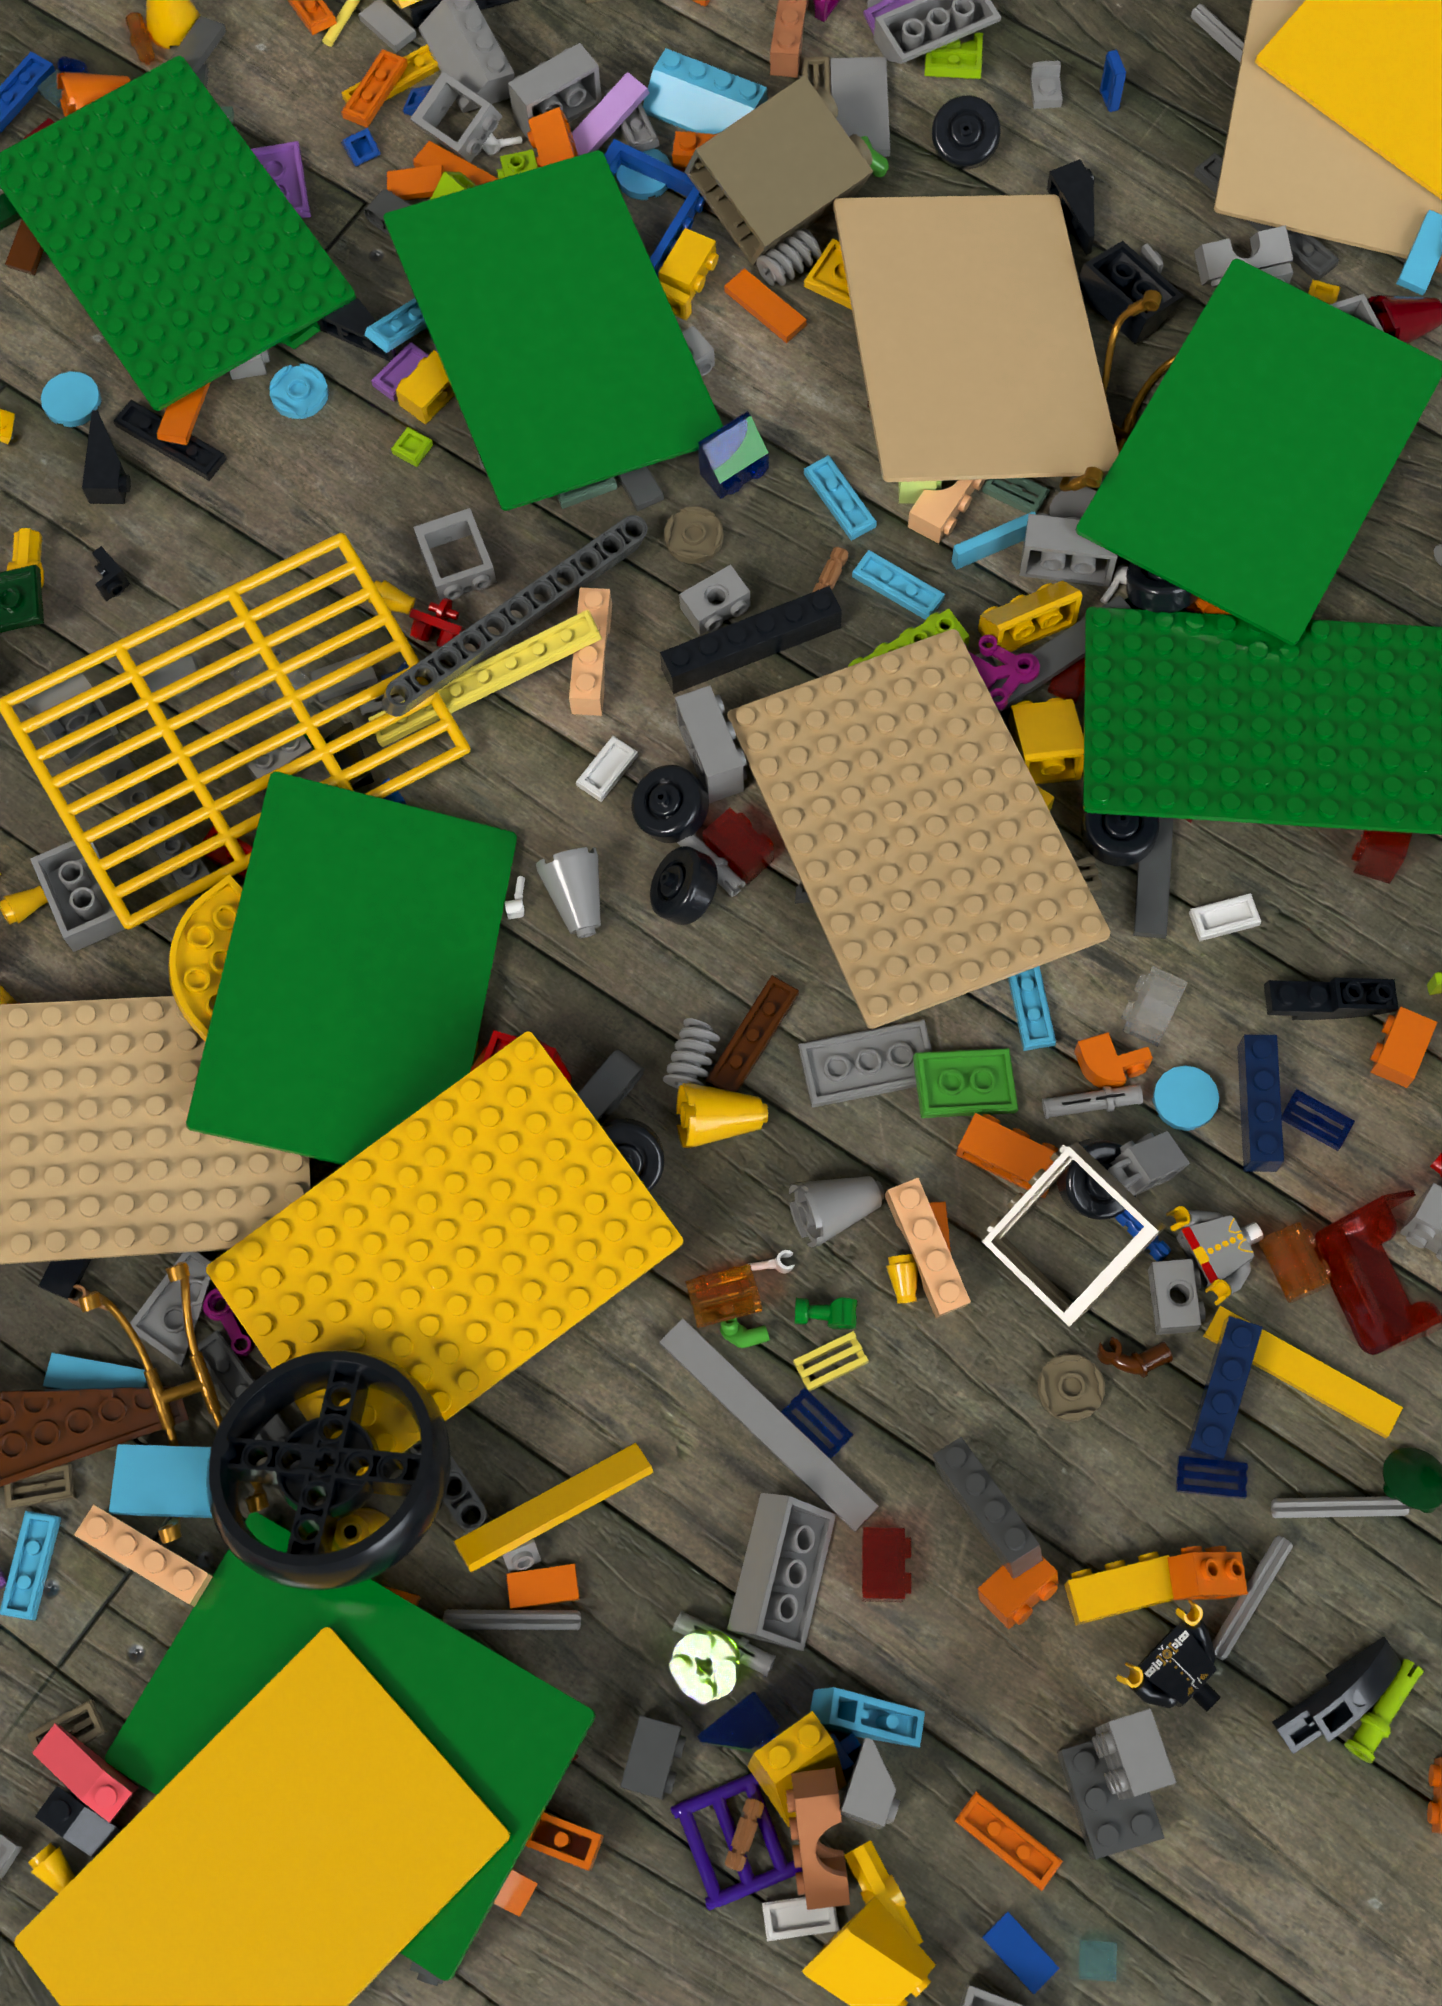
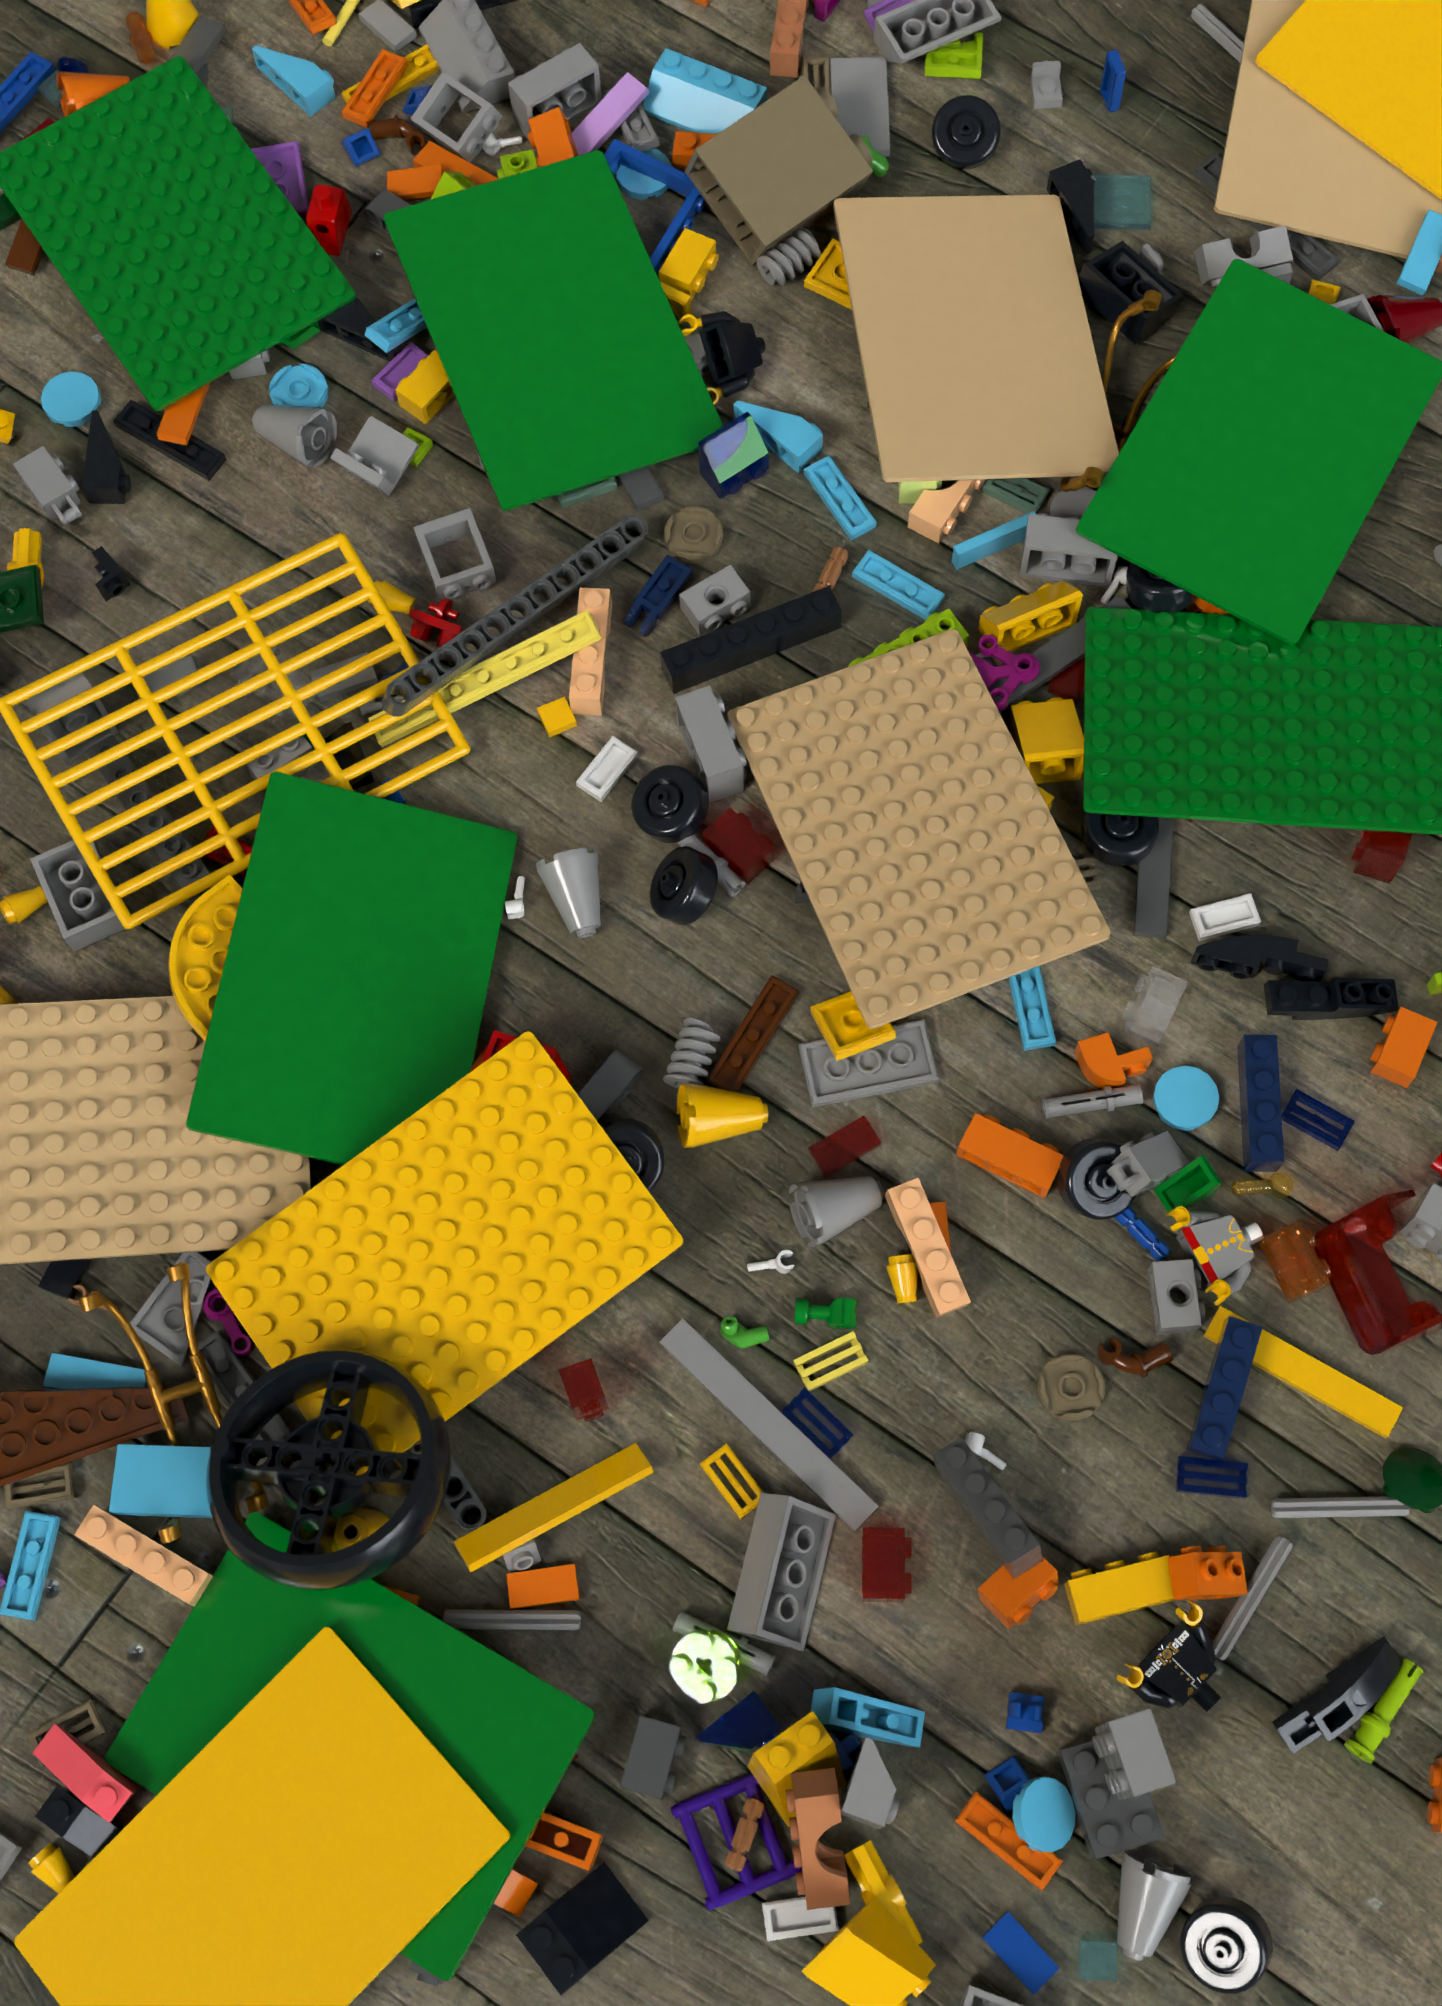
clear orange brick [685,1264,762,1328] -> none
orange tile [724,268,807,343] -> none
bright green tile [913,1048,1018,1118] -> none
window [982,1142,1166,1327] -> none
none -> light grey brick [13,446,82,526]
none -> medium azure slope [252,46,336,117]
none -> light grey cone [252,405,337,468]
none -> red torso [306,185,352,256]
none -> light grey bracket [330,416,419,496]
none -> reddish brown piece [370,115,427,156]
none -> black slope [516,1862,649,1995]
none -> yellow tile [537,696,577,738]
none -> clear red brick [559,1358,609,1422]
none -> dark blue hinge [623,555,693,637]
none -> black torso [678,311,766,405]
none -> yellow tile [700,1443,764,1520]
none -> medium azure slope [734,401,823,473]
none -> clear red tile [808,1116,881,1178]
none -> yellow tile [810,991,896,1061]
none -> white hand [964,1432,1007,1470]
none -> blue slope [984,1756,1030,1813]
none -> blue tile [1005,1692,1045,1734]
none -> medium azure tile [1012,1777,1076,1852]
none -> clear light blue tile [1093,175,1152,230]
none -> light grey cone [1117,1849,1194,1961]
none -> green slope [1154,1154,1222,1218]
none -> wheel [1180,1897,1273,1994]
none -> black slope [1191,935,1328,982]
none -> clear yellow bar [1231,1172,1293,1199]

